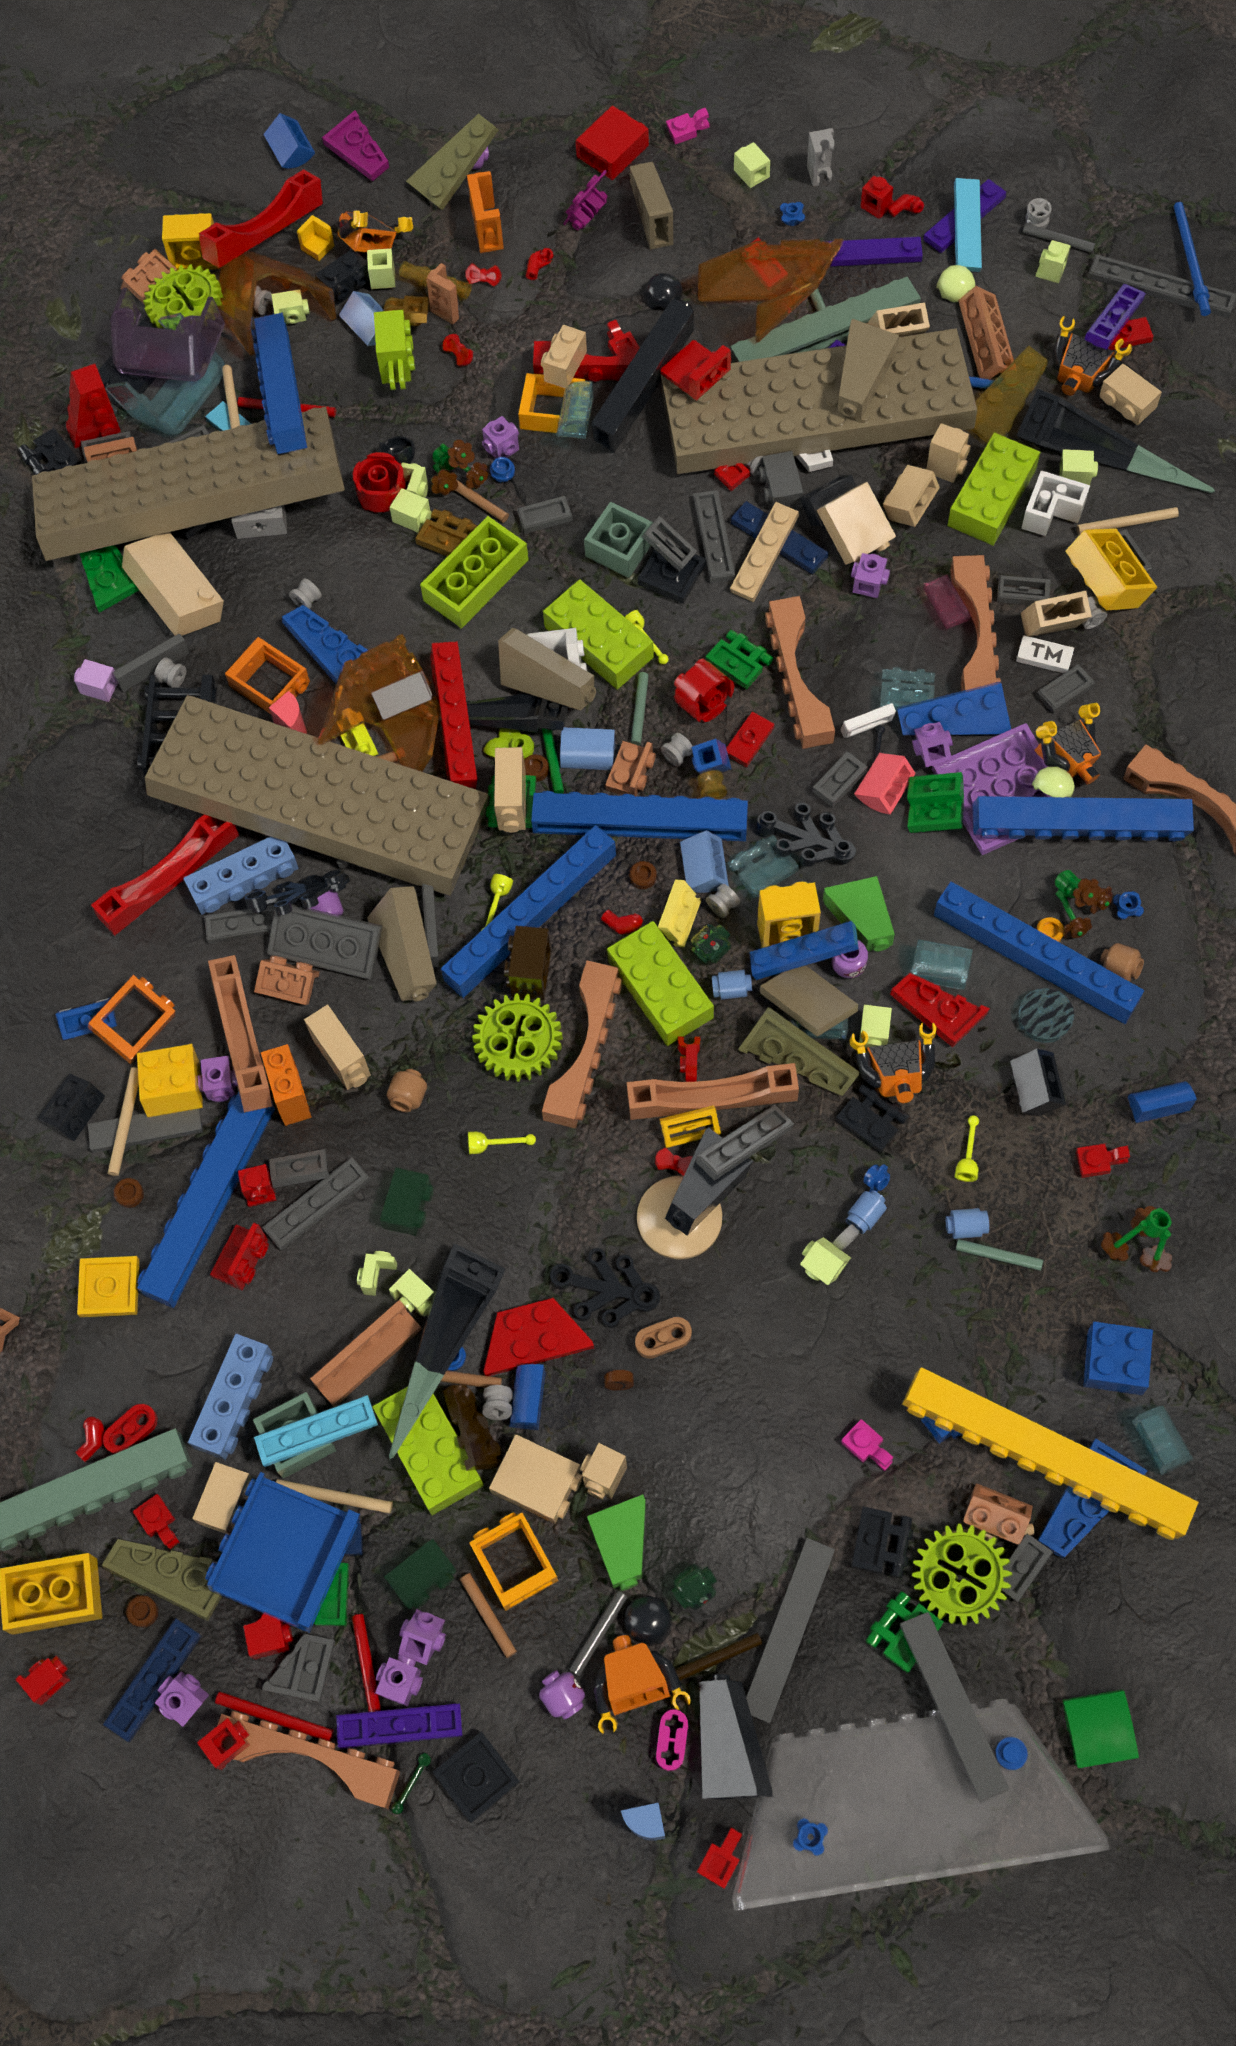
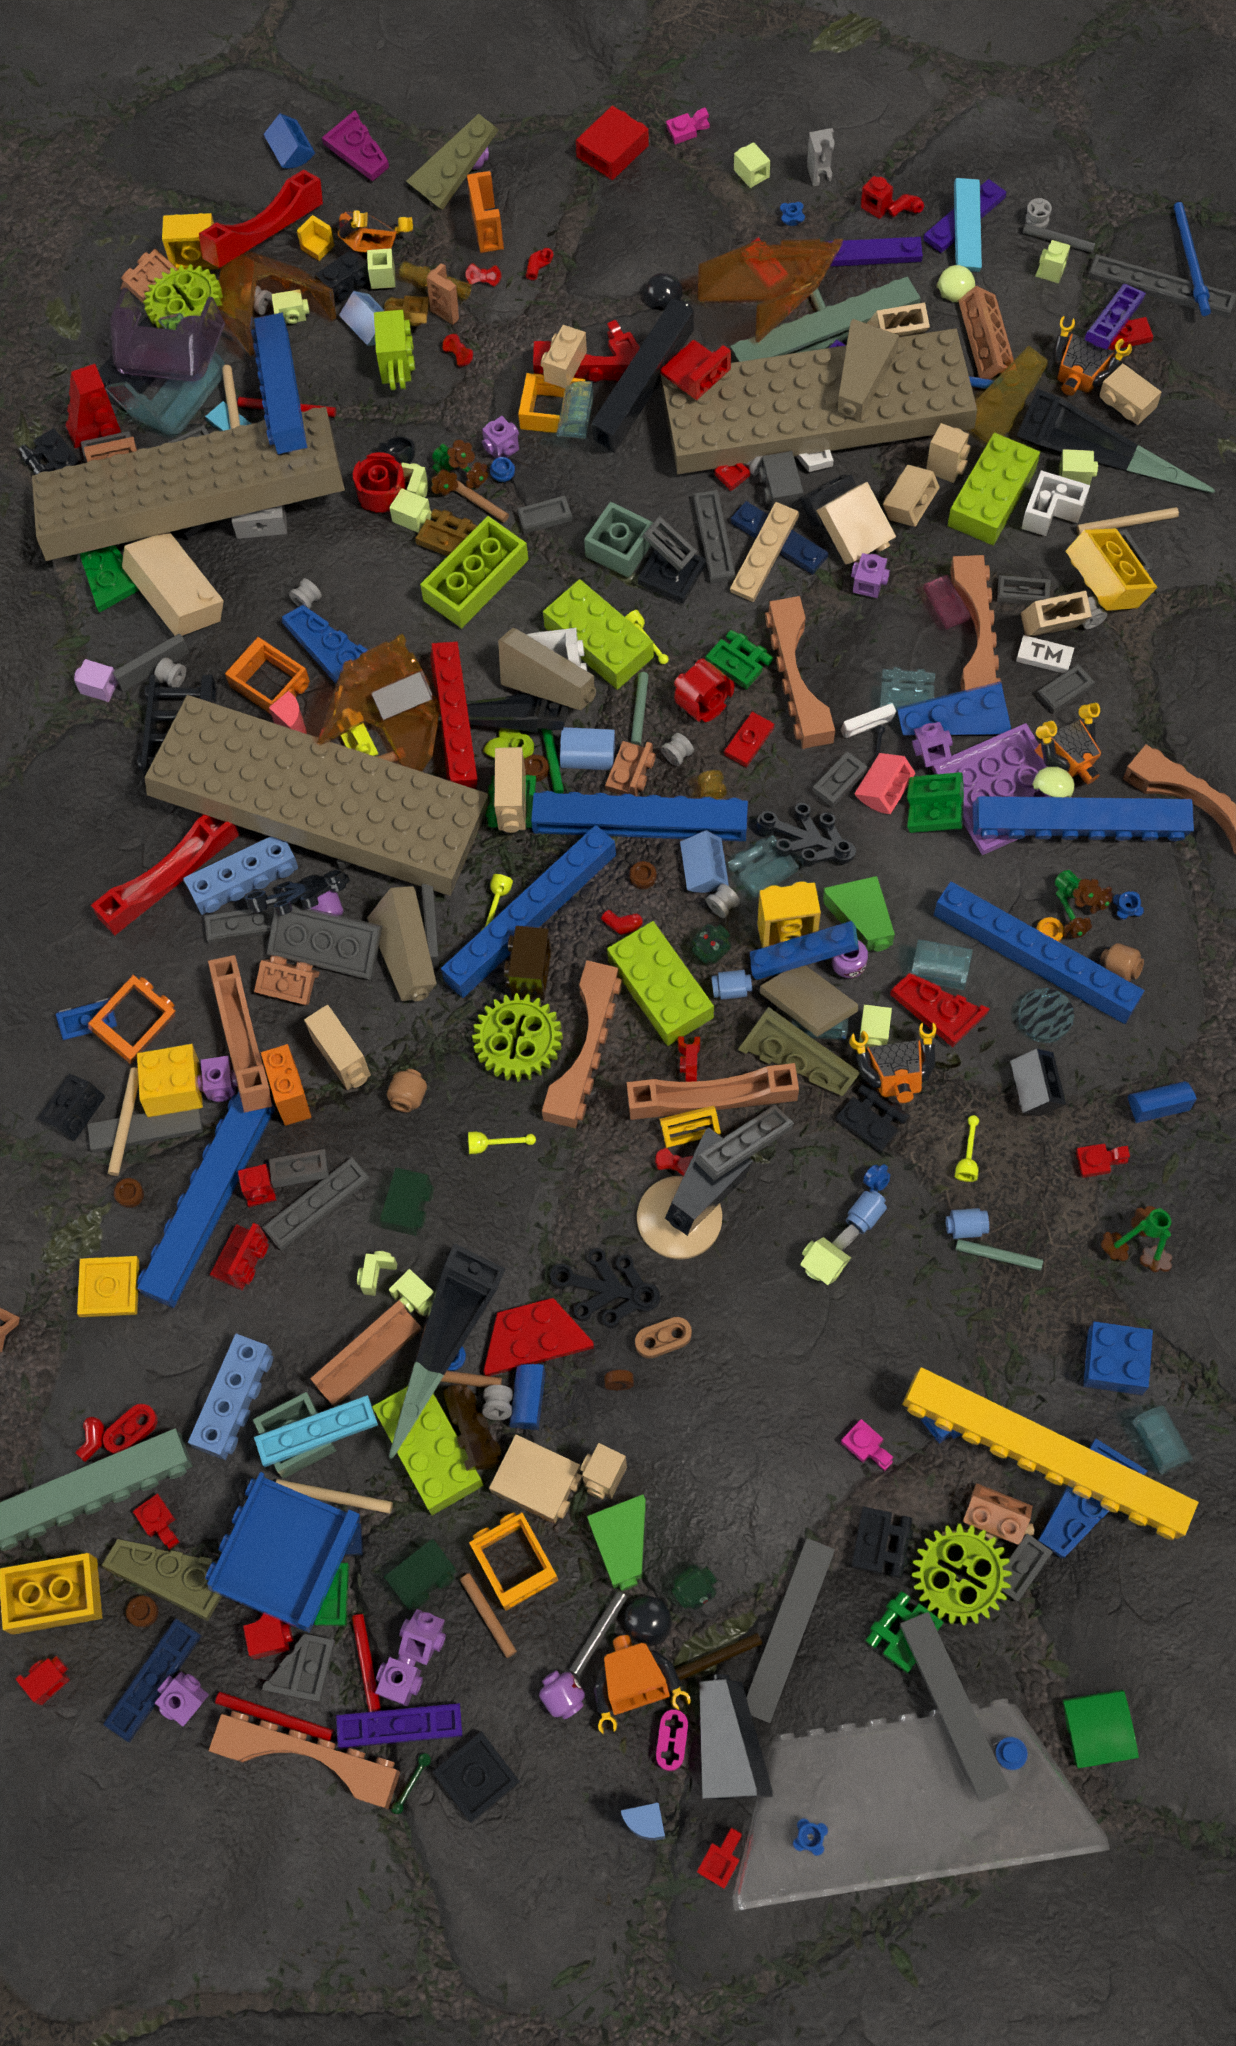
tan brick [193,1462,252,1535] -> none
red brick [197,1718,250,1770] -> none
magenta hinge [563,170,607,230] -> none
dark tan slope [630,162,673,250] -> none
light yellow plate [658,880,701,947] -> none
blue brick [691,739,732,777] -> none

